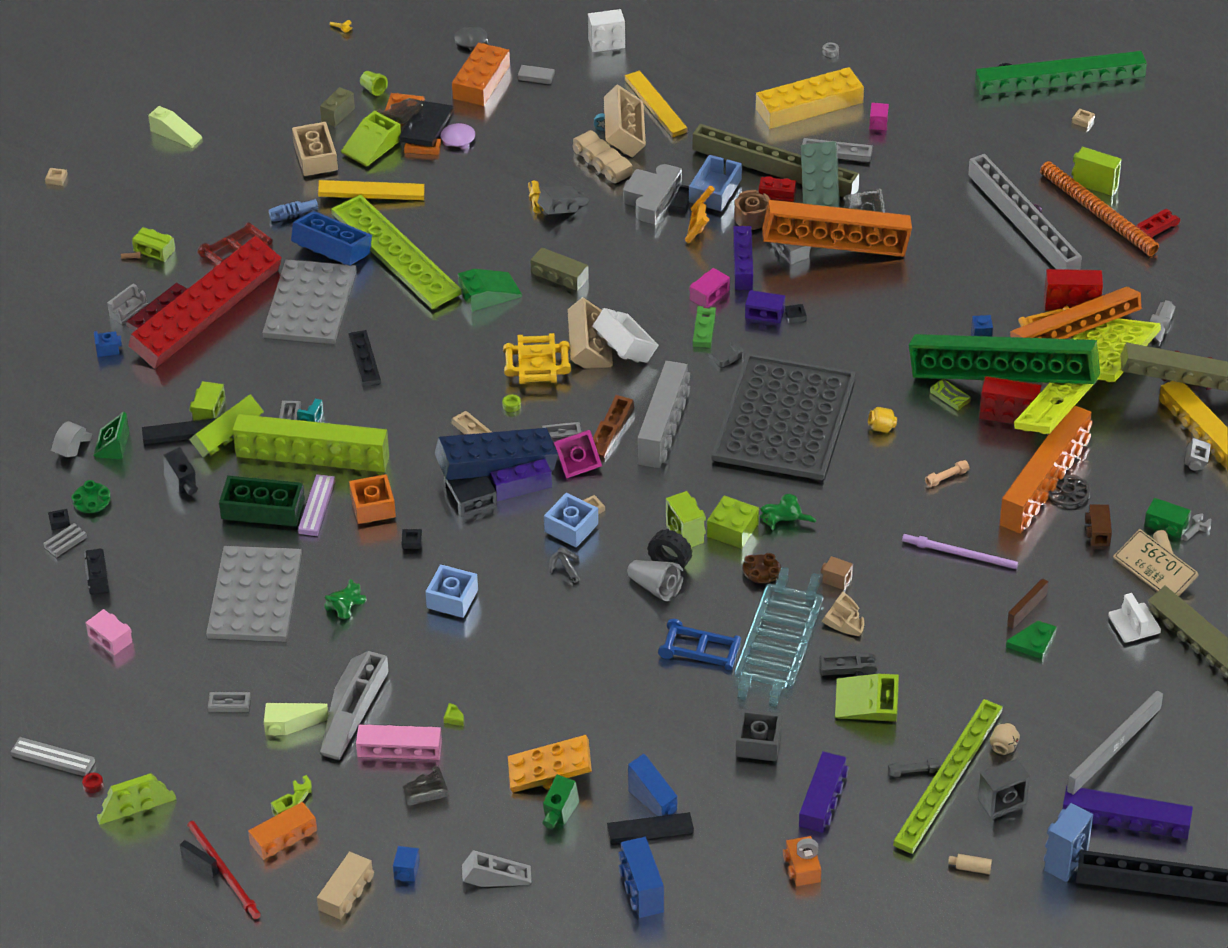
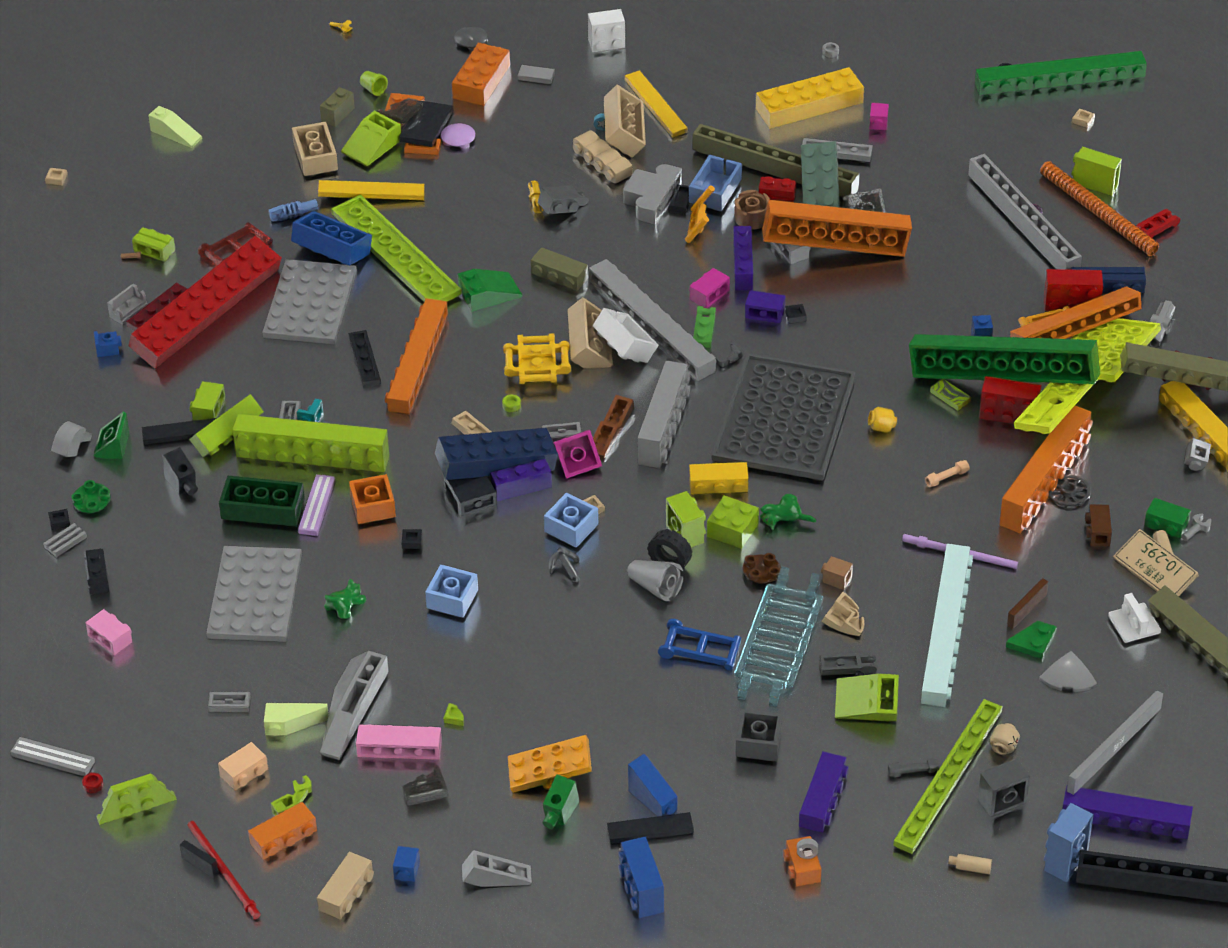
none -> light nougat brick [218,742,268,791]
none -> orange brick [385,298,448,415]
none -> light grey brick [589,259,716,381]
none -> yellow brick [689,462,748,494]
none -> light aqua brick [921,544,973,707]
none -> light grey brick [1039,651,1097,692]
none -> dark blue brick [1071,267,1146,293]

